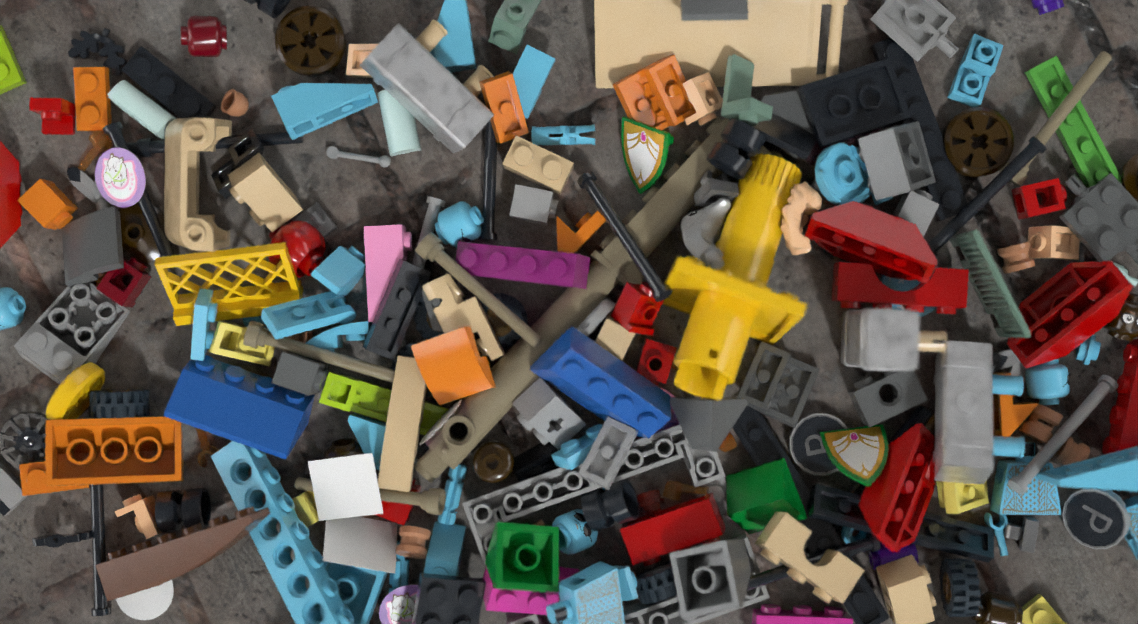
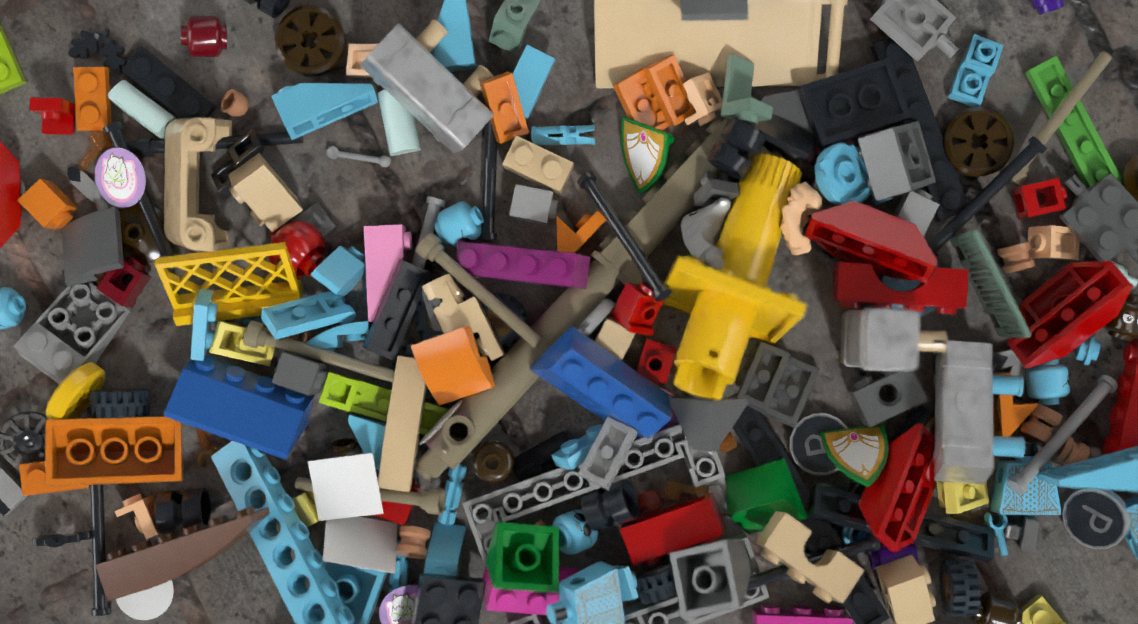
light grey brick [512,377,586,450] -> none

